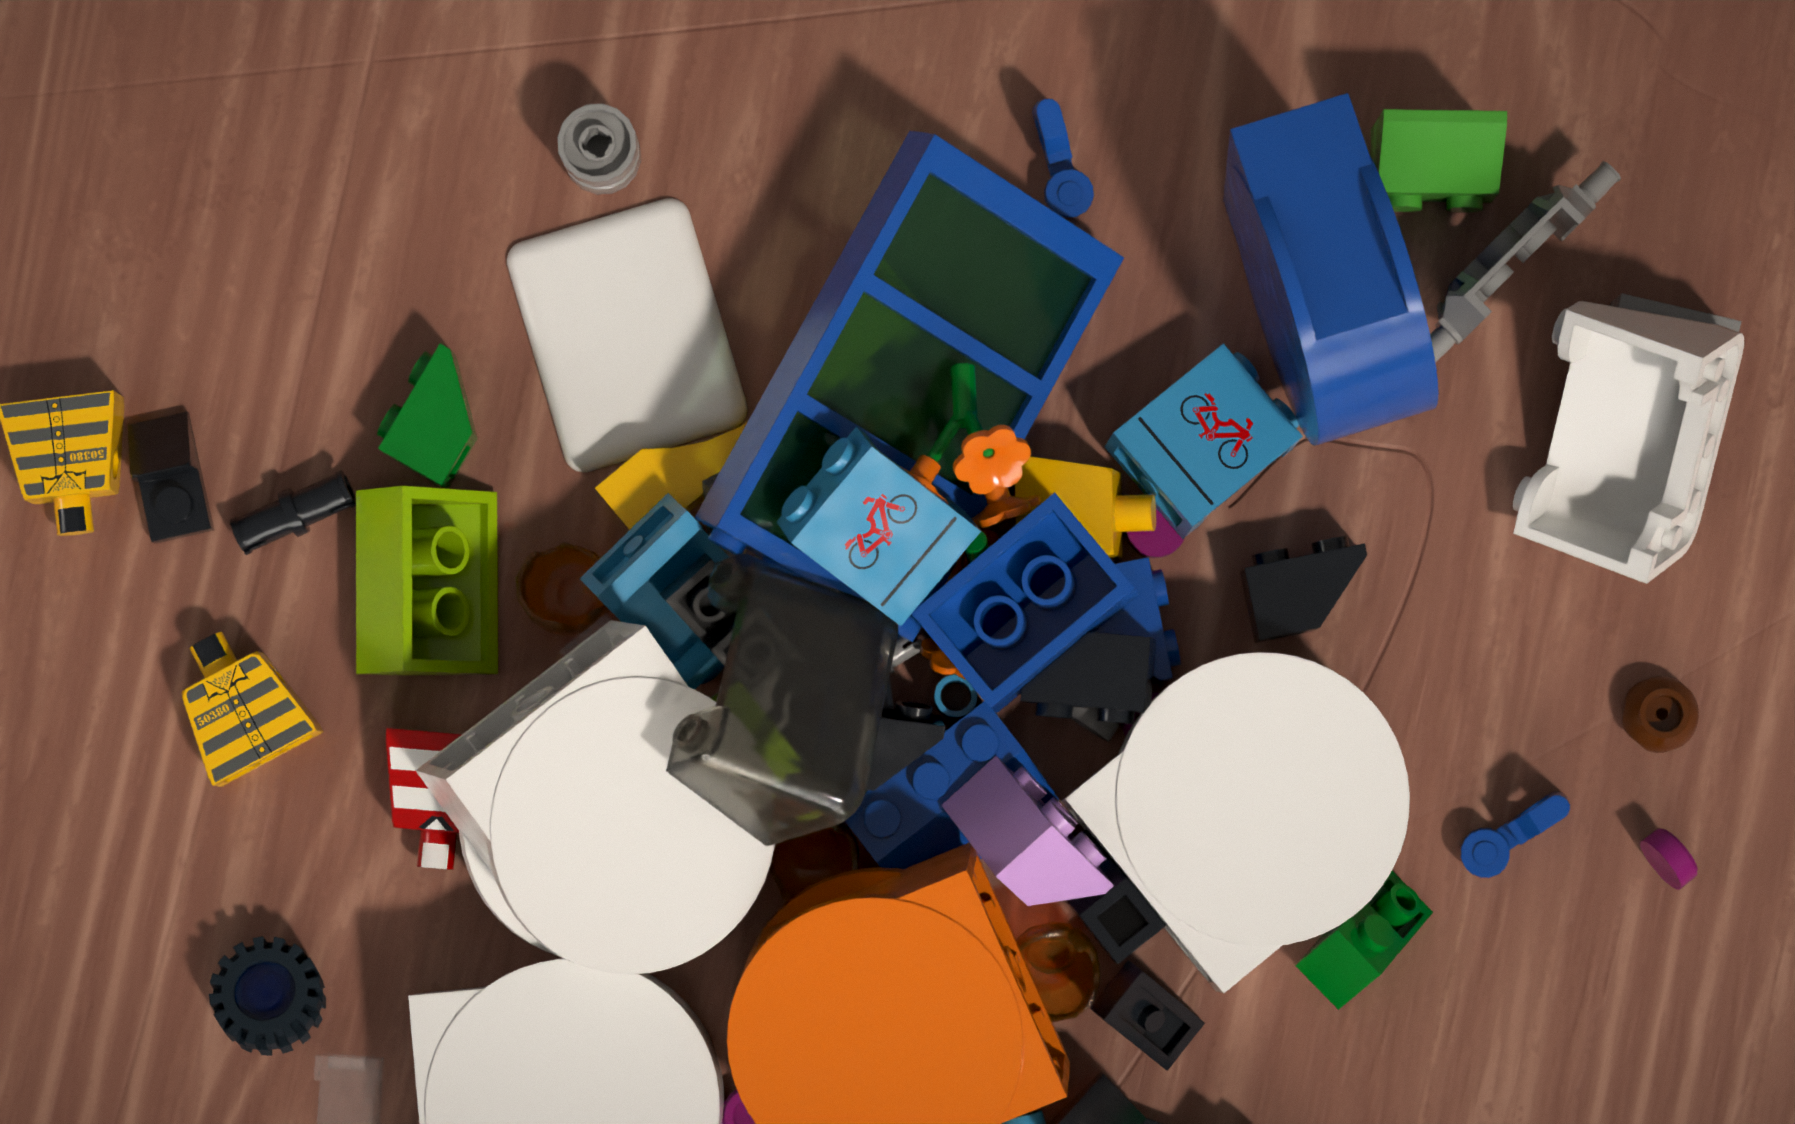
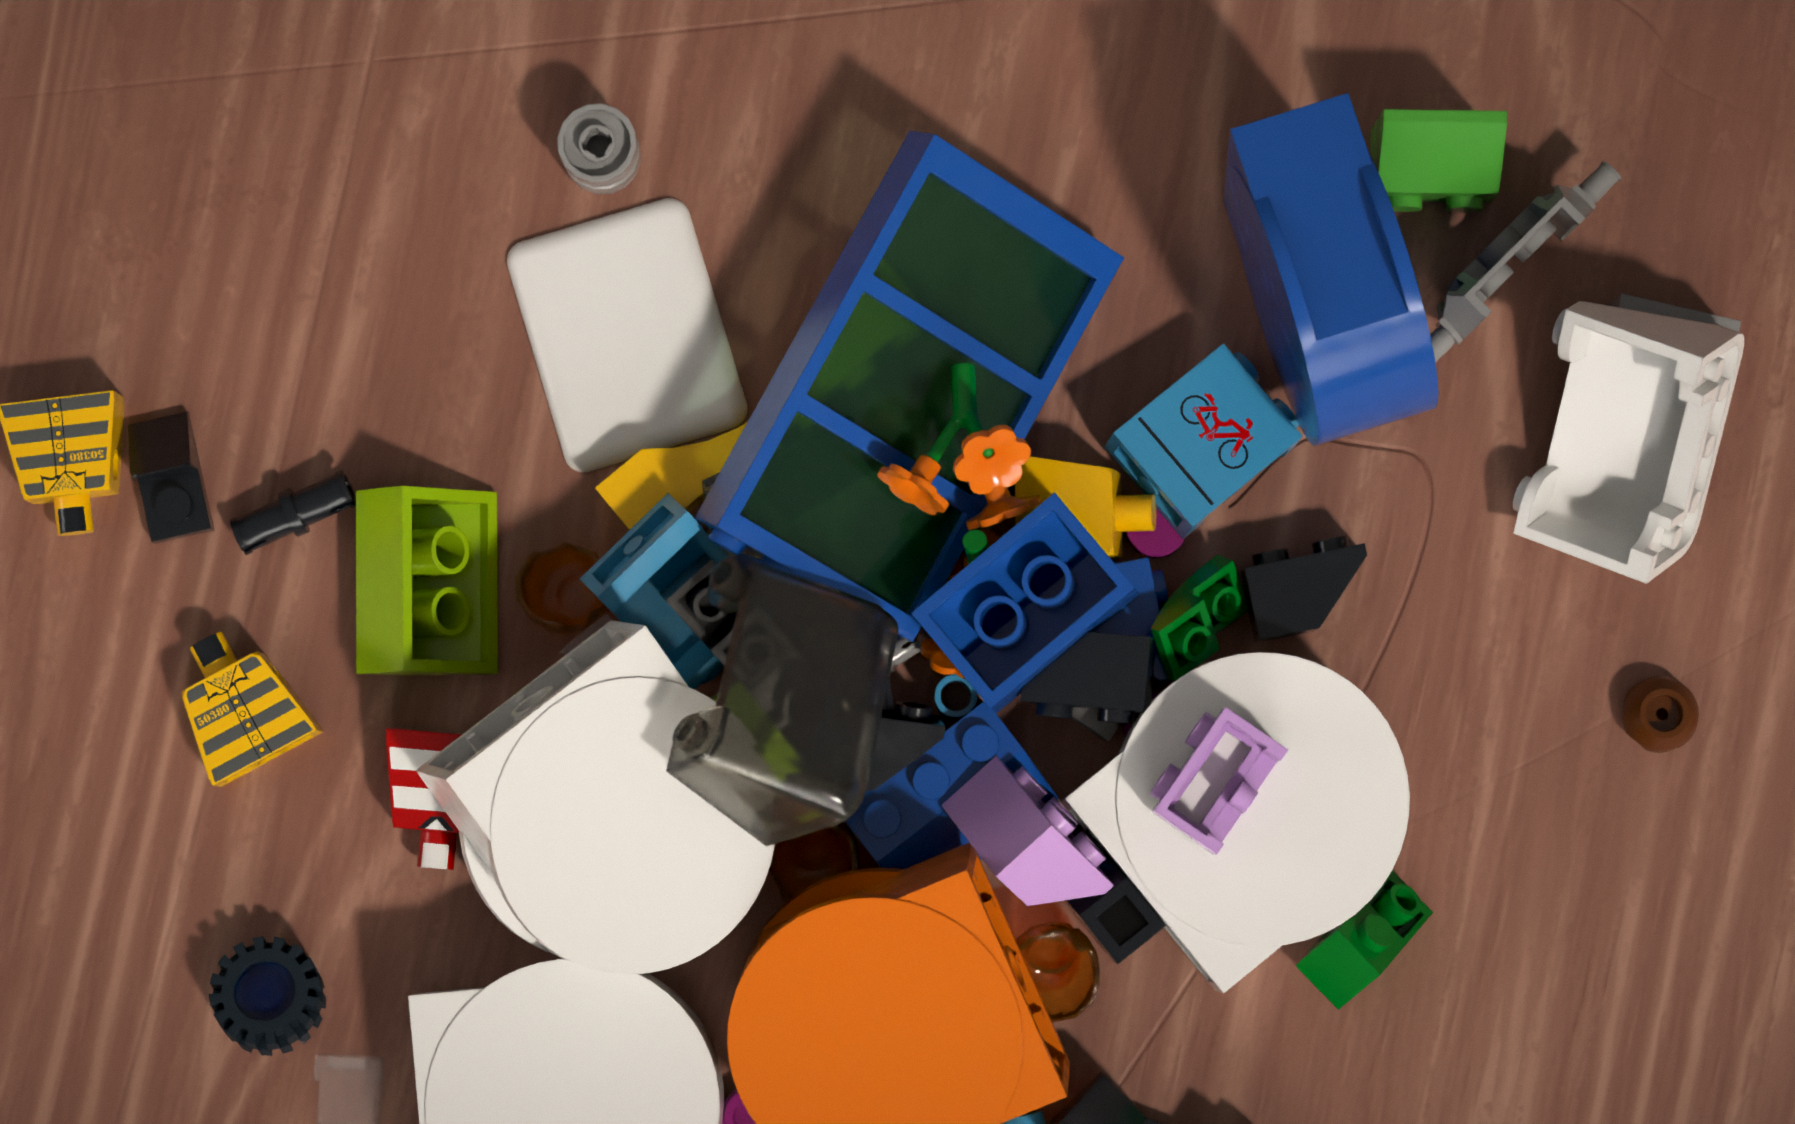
green slope [377,343,478,489] -> none
dark azure panel [777,427,981,626] -> none
blue piece [1032,99,1094,218] -> none
black slope [1090,960,1205,1071] -> none
blue piece [1461,791,1570,878] -> none
magenta tile [1640,828,1698,890] -> none
none -> lavender window [1149,707,1288,855]
none -> green slope [1151,554,1249,681]

